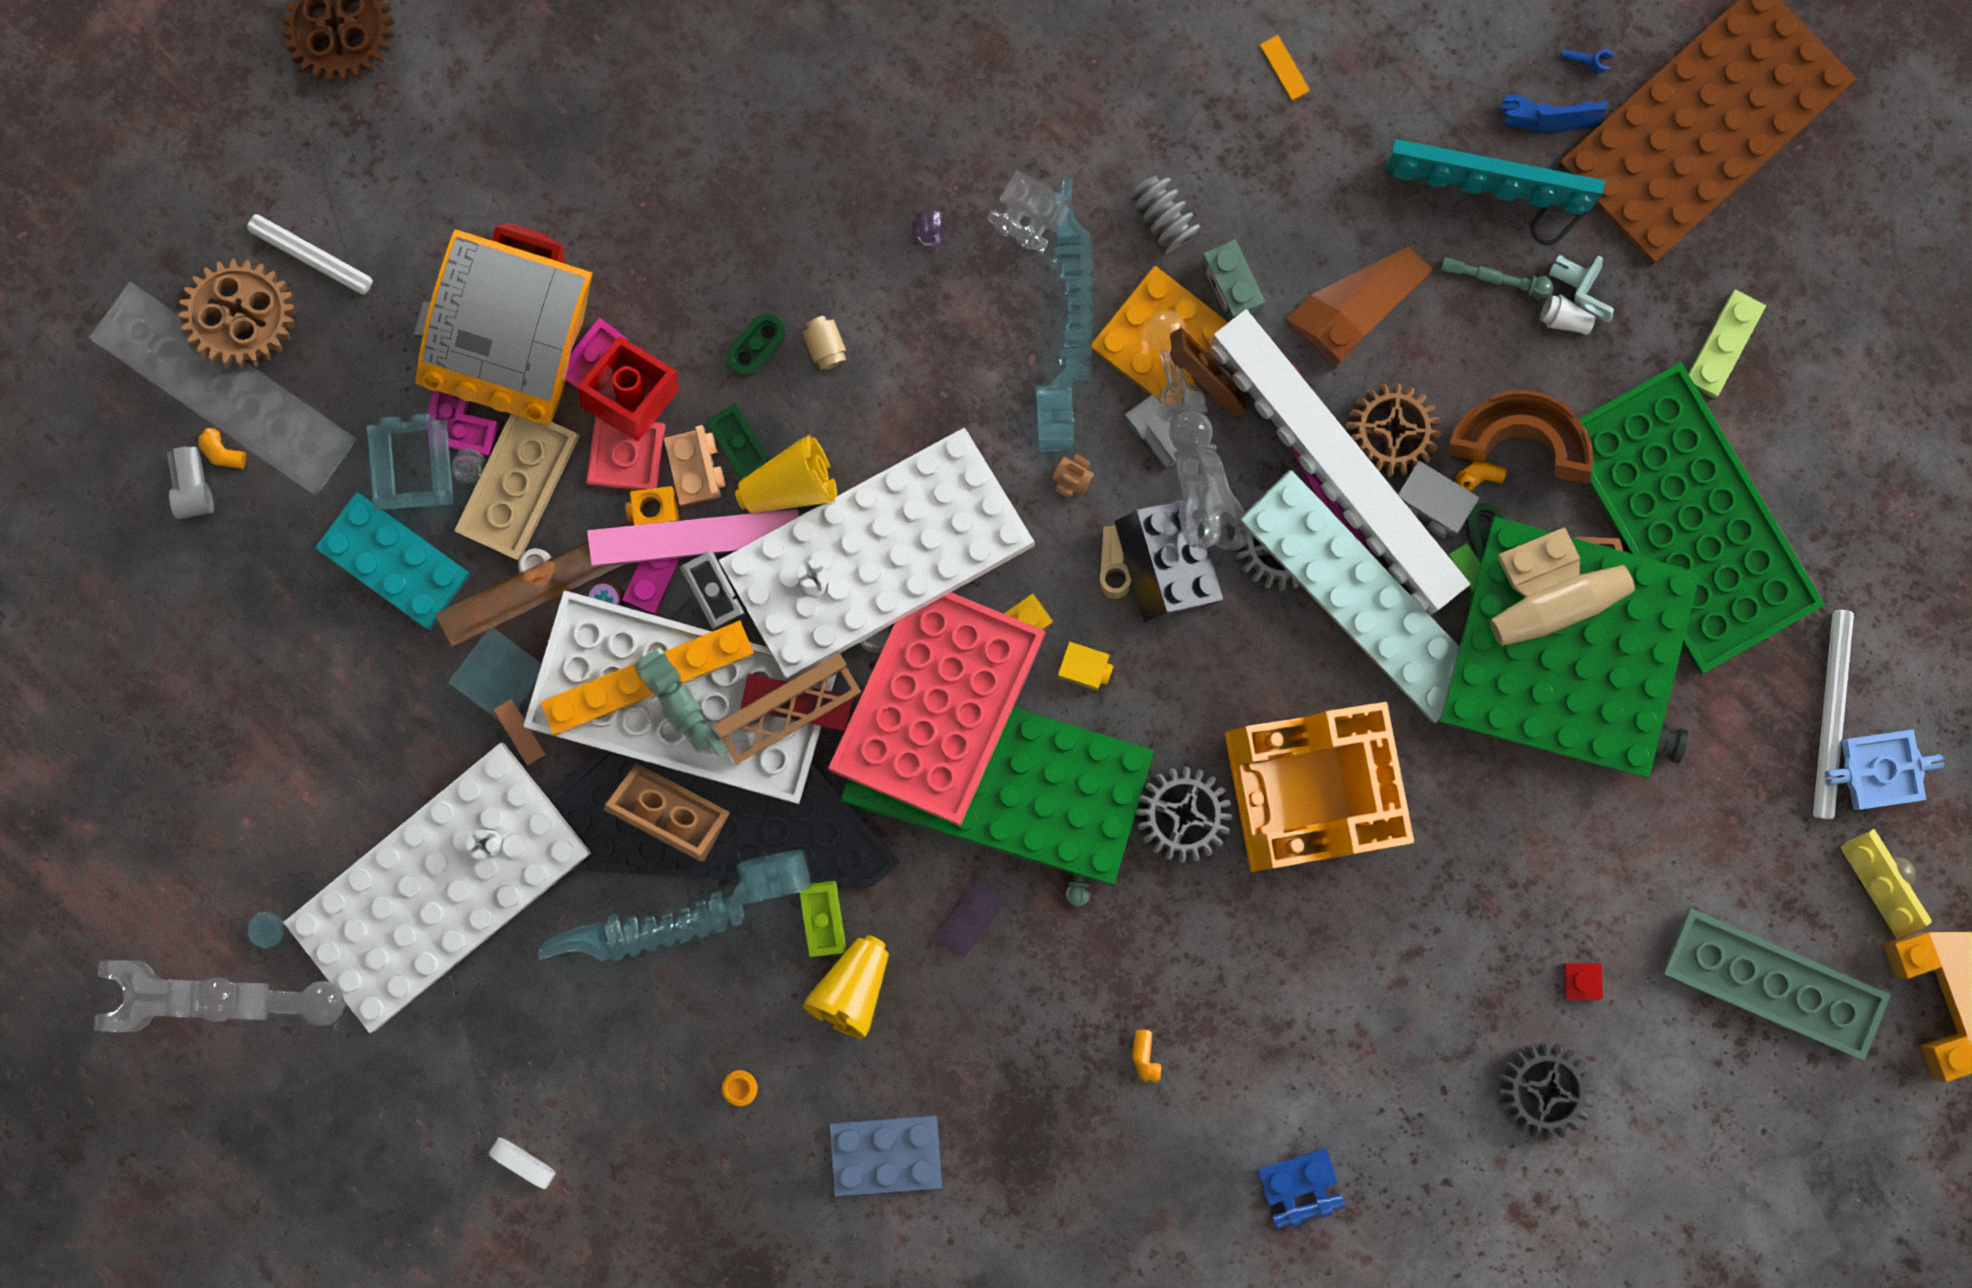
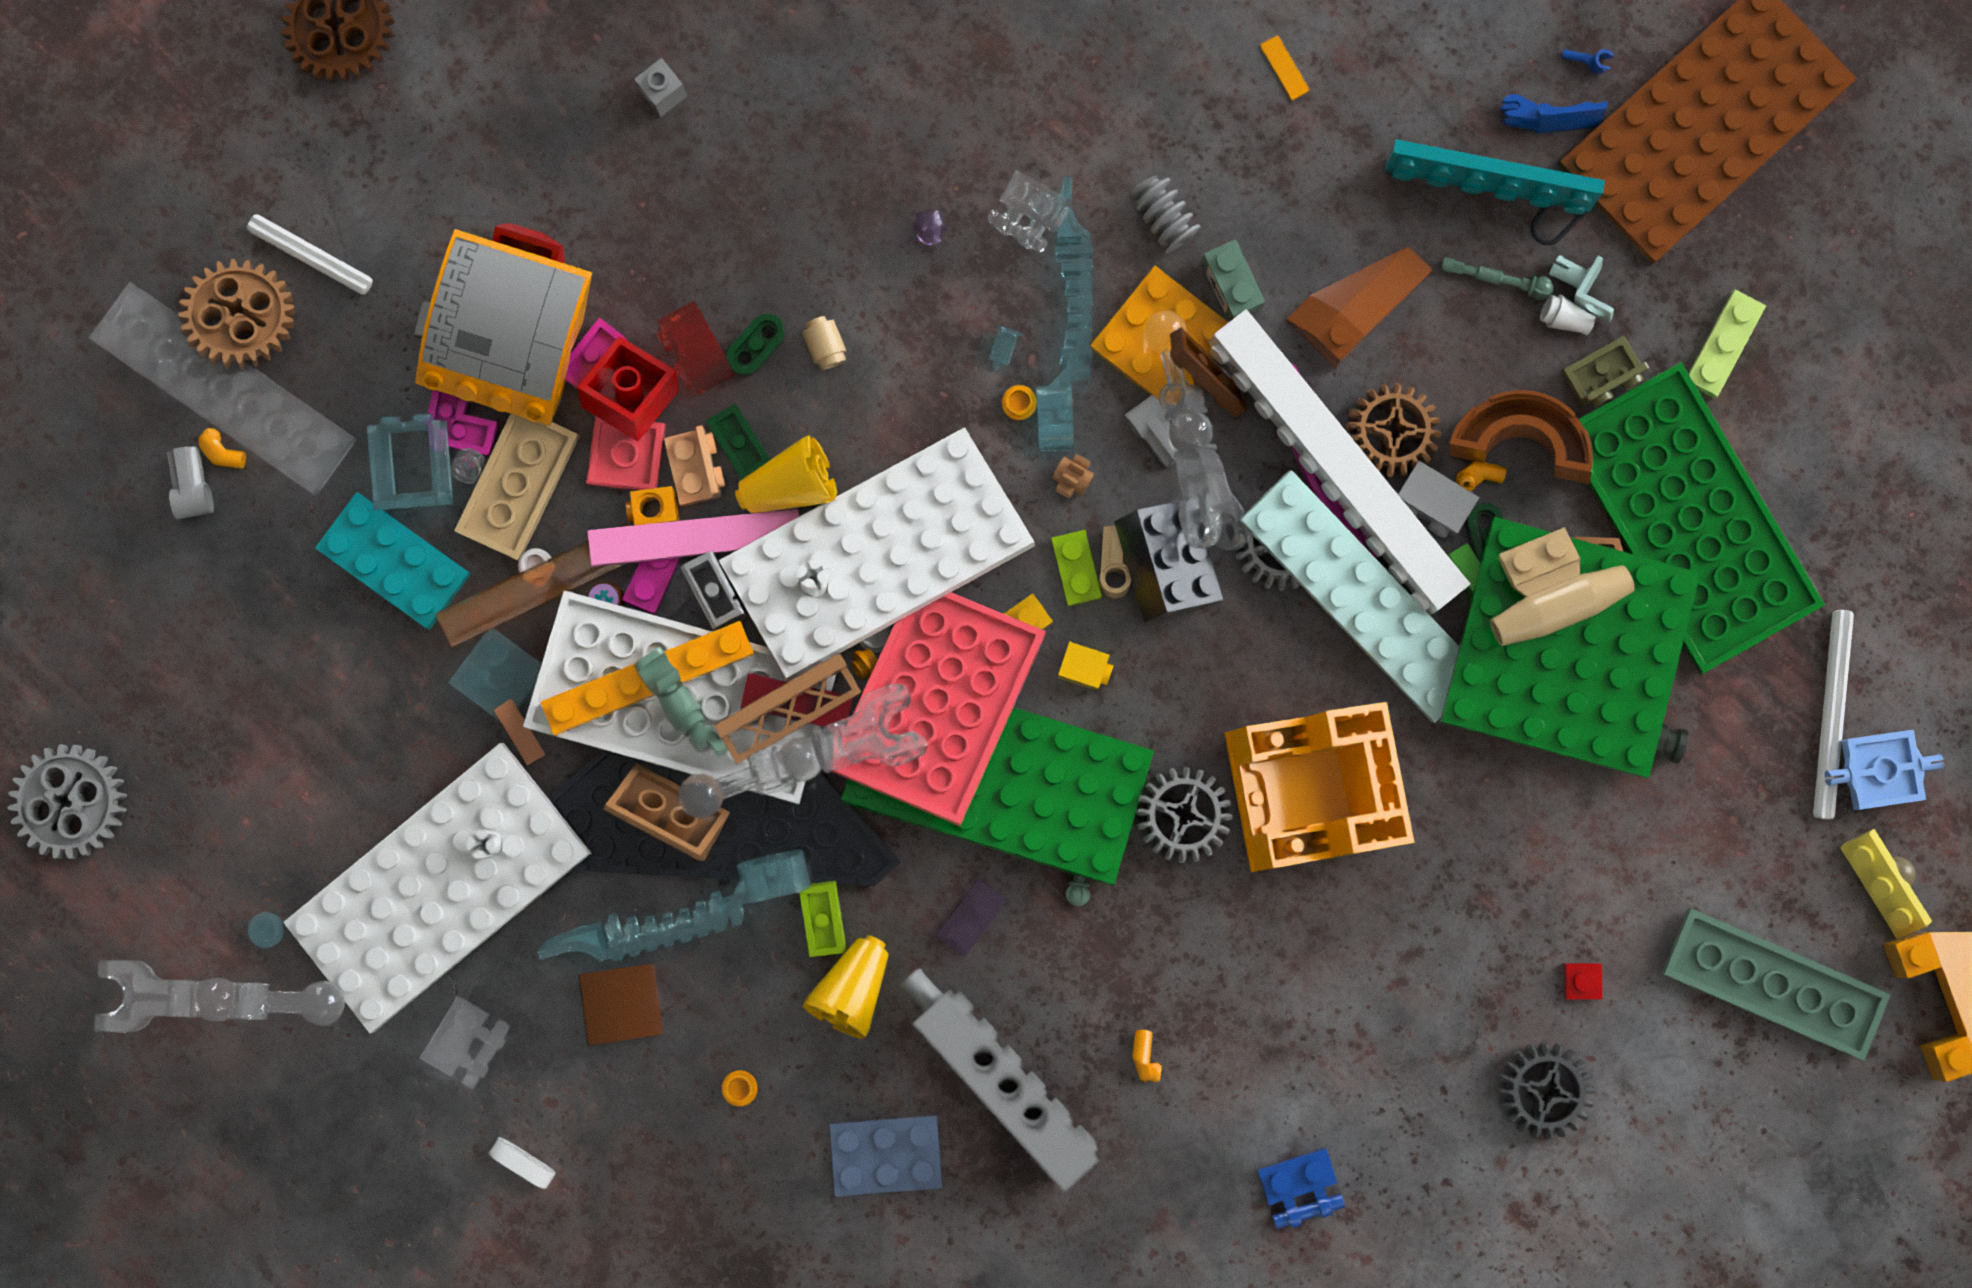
none -> light grey gear [8,744,127,859]
none -> clear plate [420,996,511,1089]
none -> reddish brown slope [578,963,664,1046]
none -> light grey brick [634,58,688,117]
none -> clear red slope [656,300,735,395]
none -> clear piece [679,684,927,818]
none -> light orange plate [851,648,878,681]
none -> light grey brick [901,969,1098,1191]
none -> clear light blue piece [989,325,1024,370]
none -> light orange plate [1002,385,1037,420]
none -> lime plate [1051,530,1102,607]
none -> olive bracket [1561,336,1650,408]

